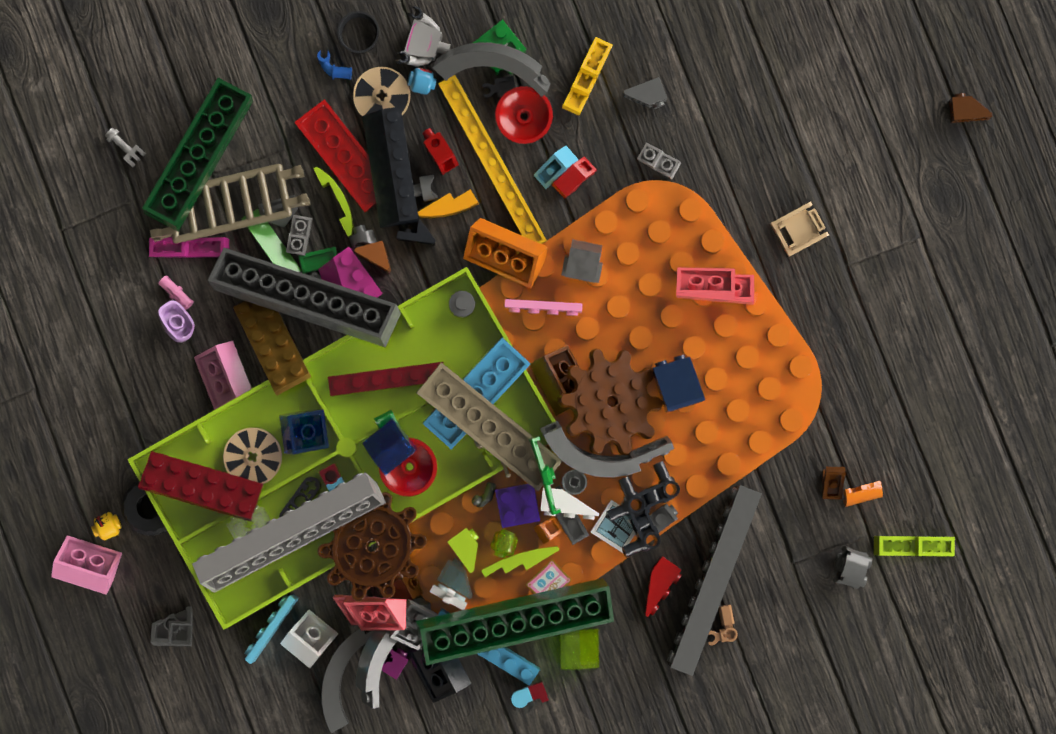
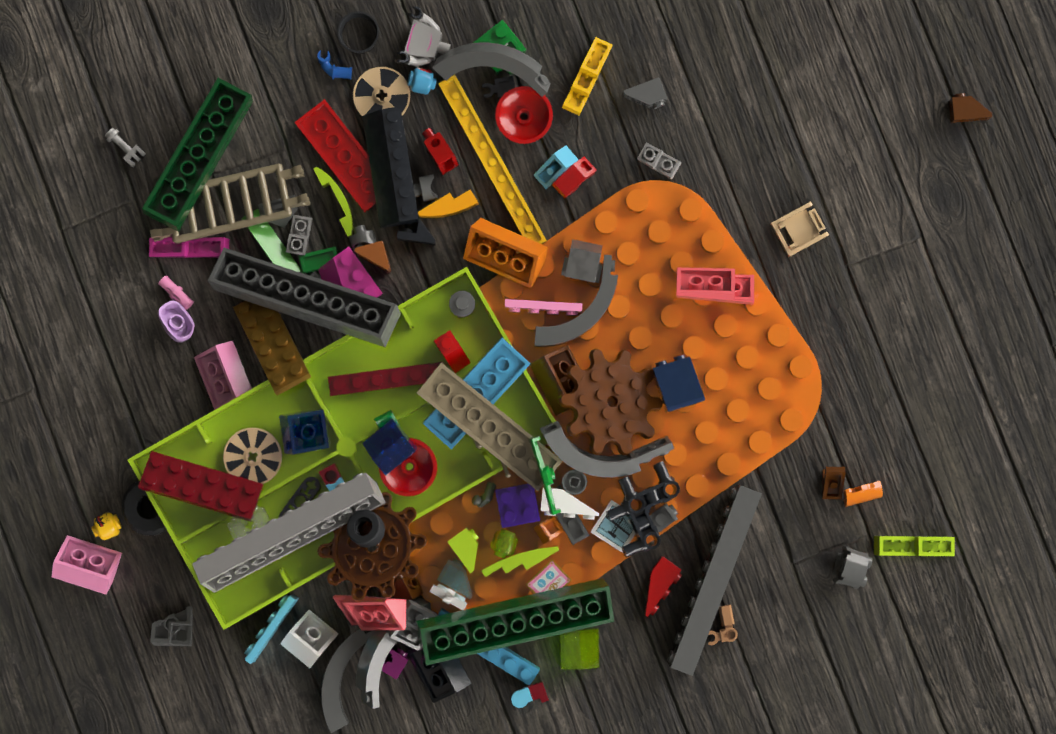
none -> black tyre [347,510,385,548]
none -> red slope [433,330,471,373]
none -> dark grey arch [534,255,618,347]

